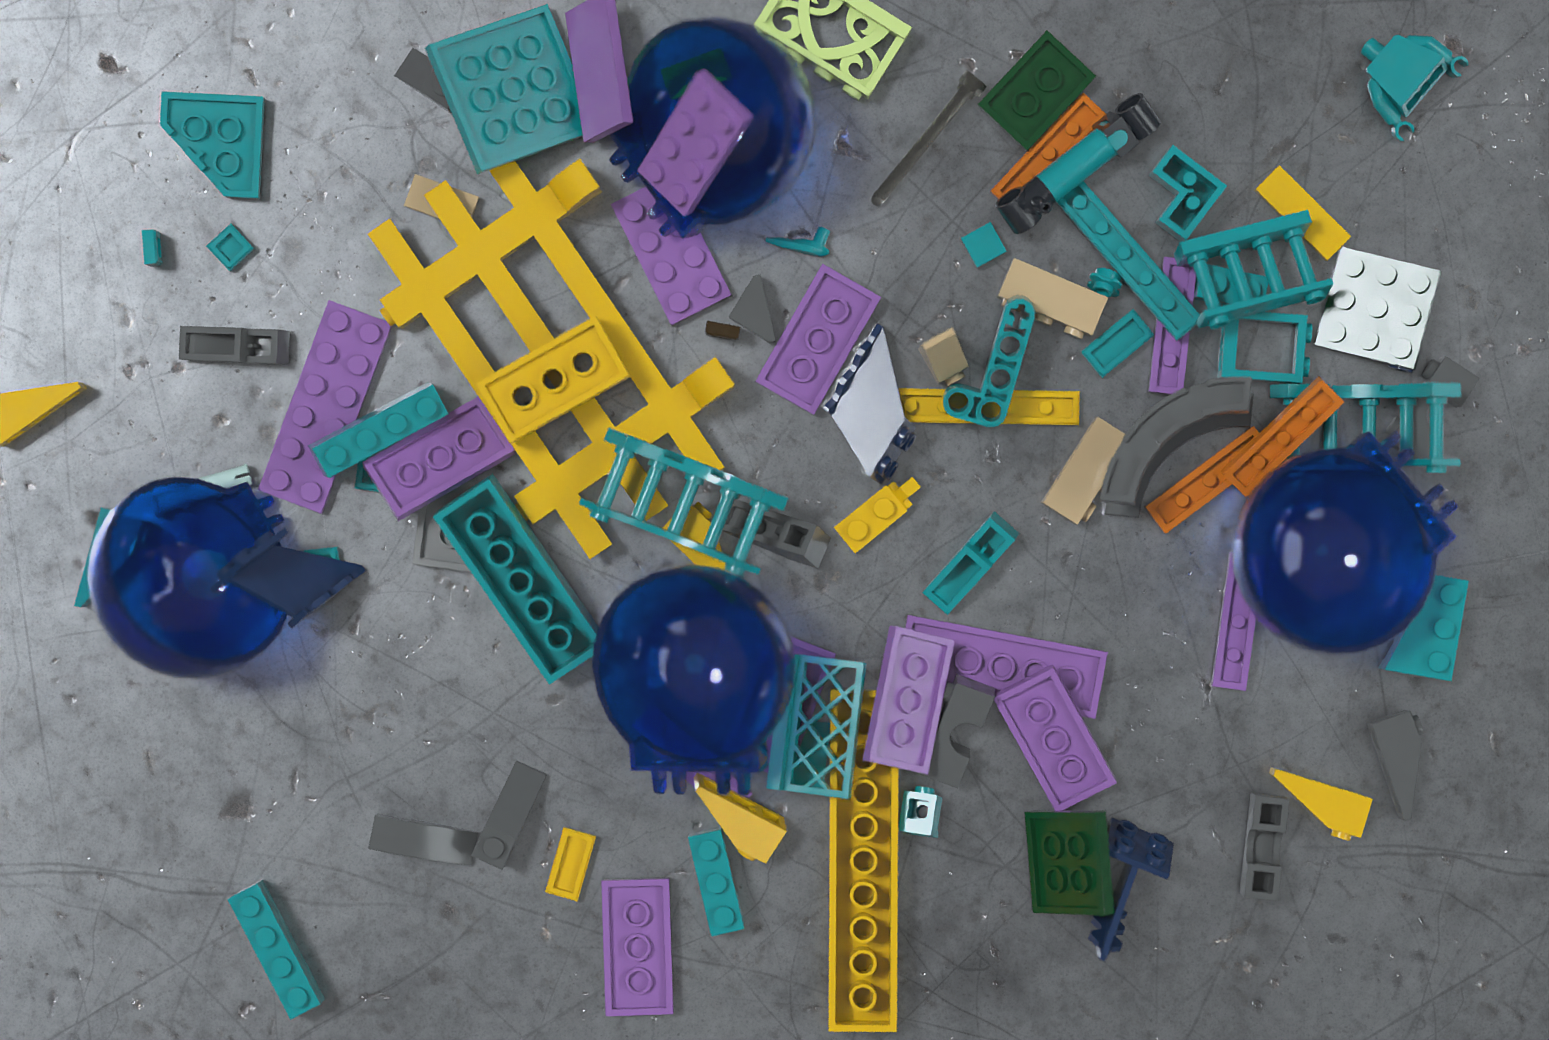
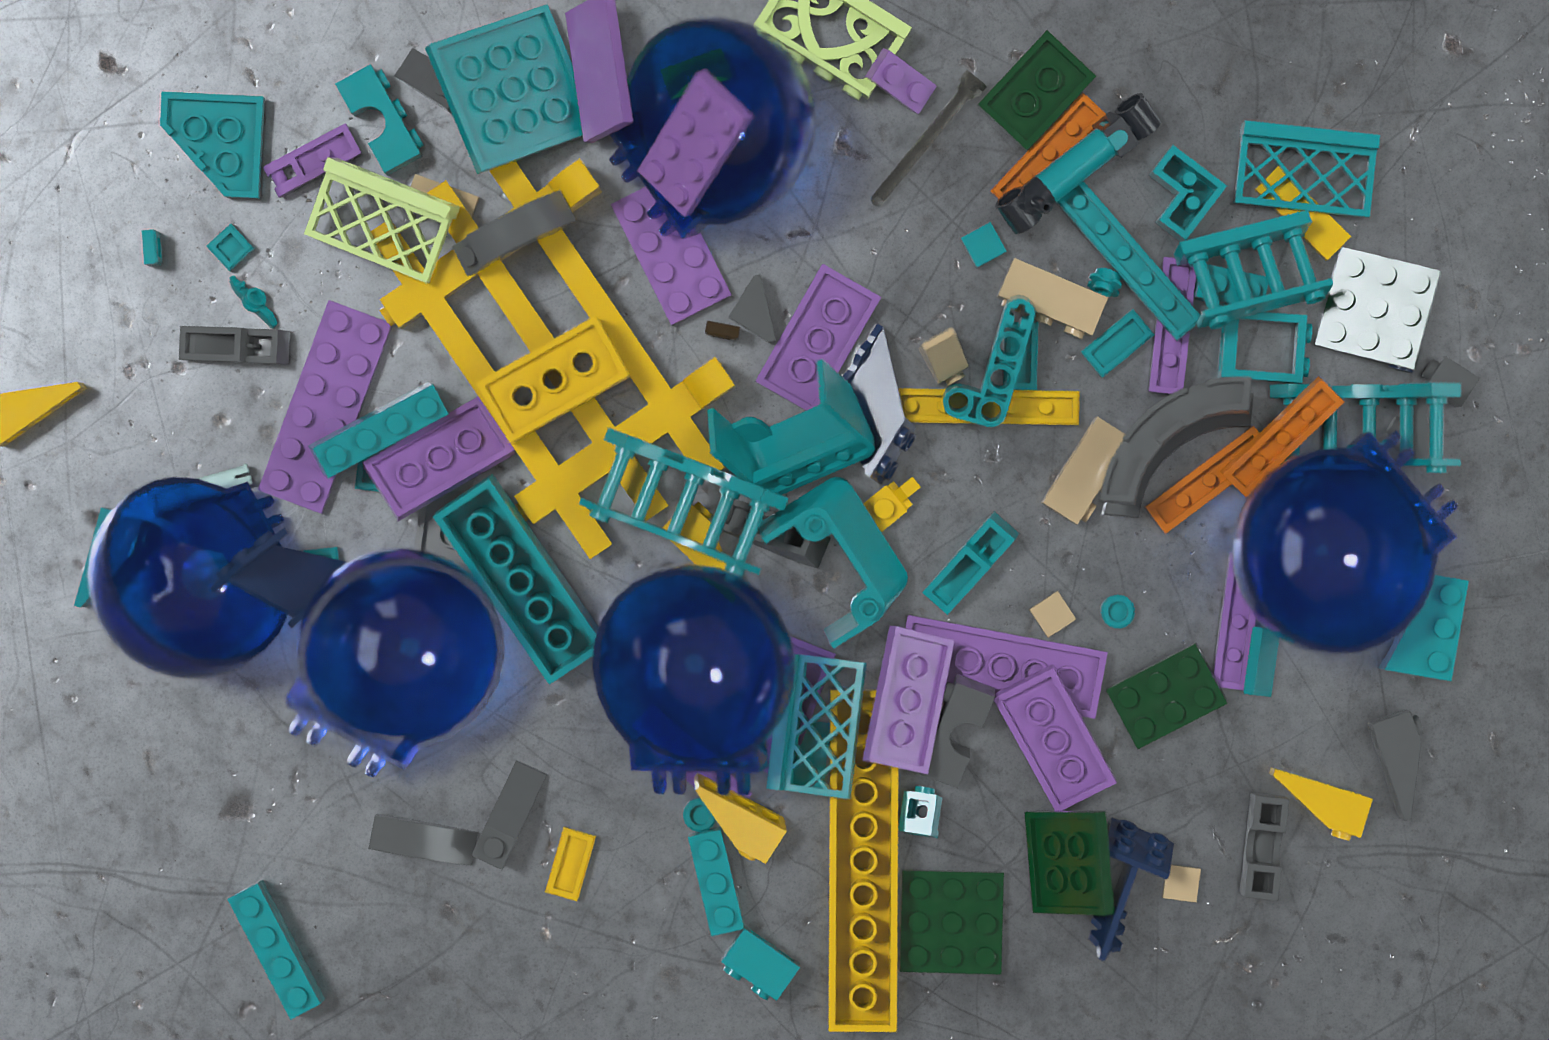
medium lavender plate [601,878,674,1016] -> none
teal bar [765,226,830,256] -> none
teal torso [1361,35,1468,141] -> none
none -> teal piece [229,275,278,329]
none -> medium lavender plate [263,123,362,198]
none -> clear blue windscreen [285,547,505,778]
none -> yellowish green fence [304,157,460,283]
none -> teal arch [335,64,424,176]
none -> dark grey arch [452,190,576,277]
none -> teal tile [683,797,716,832]
none -> teal windscreen [707,359,875,495]
none -> teal brick [721,925,800,1001]
none -> teal windscreen [758,477,908,649]
none -> medium lavender plate [865,48,937,114]
none -> dark green plate [900,869,1004,974]
none -> teal tile [1003,322,1039,390]
none -> tan tile [1029,591,1076,638]
none -> teal tile [1100,594,1135,628]
none -> dark green plate [1106,642,1228,749]
none -> tan tile [1162,864,1201,903]
none -> teal fence [1234,120,1380,218]
none -> teal tile [1243,626,1281,697]

